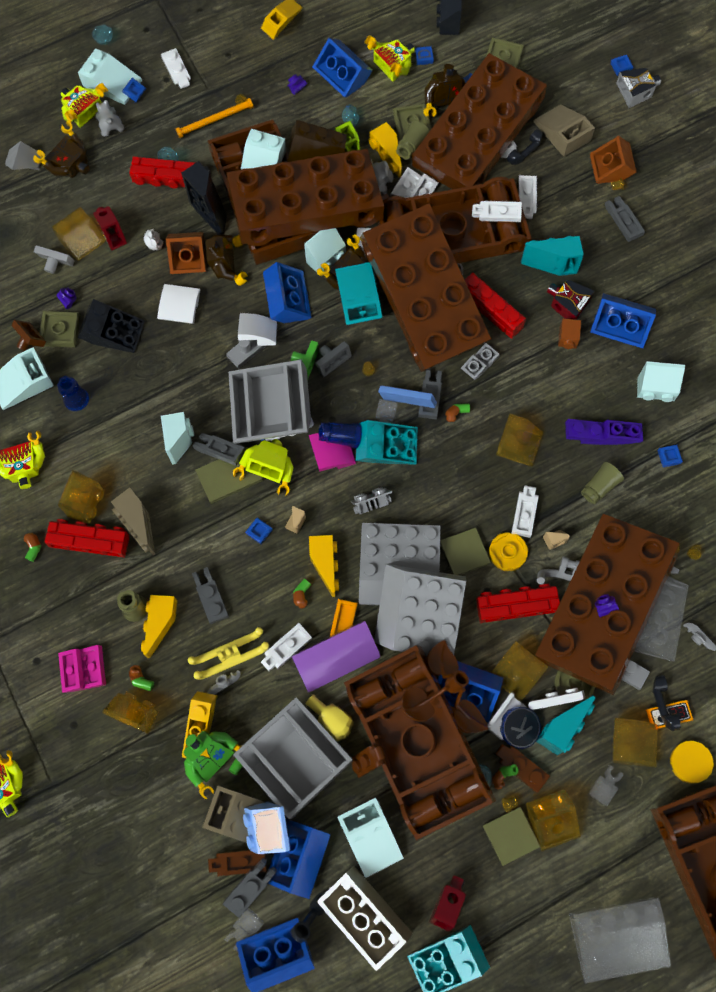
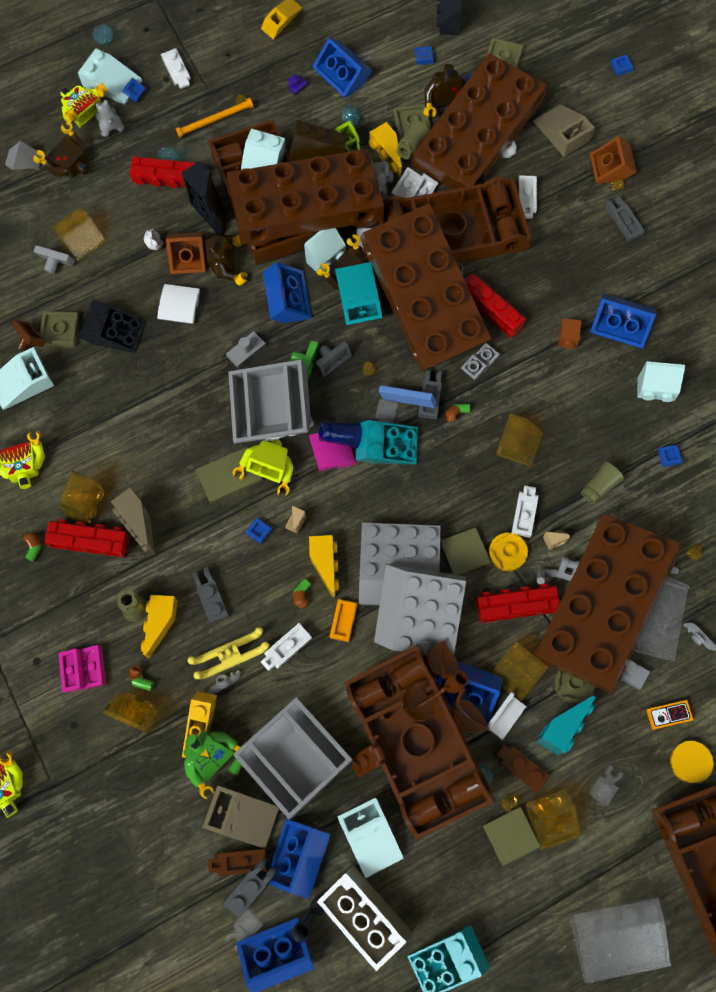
dark purple plate [56,288,77,309] -> none
clear blue plant [57,376,89,411] -> none
dark red torso [93,206,127,251] -> none
light aqua slope [161,412,194,465] -> none
dark grey hinge [193,433,246,466] -> none
white slope [238,313,277,346] -> none
slope [243,802,290,854] -> none
medium lavender slope [291,621,381,693] -> none
light yellow piece [306,694,353,742] -> none
light grey hinge [350,487,392,515] -> none
torso [364,36,415,81] -> none
dark red torso [429,876,466,932] -> none
white hinge [472,201,522,222] -> none
arm [491,764,518,790] -> none
black tile [500,707,541,748] -> none
black bar [507,129,543,165] -> none
teal slope [521,236,584,276] -> none
white hinge [528,687,585,710] -> none
torso [547,280,594,320] -> none
dark purple slope [565,419,643,445] -> none
dark purple plate [595,594,619,617] -> none
clear yellow slope [613,718,658,767] -> none
torso [617,68,661,108] -> none
black bar [652,675,681,731] -> none

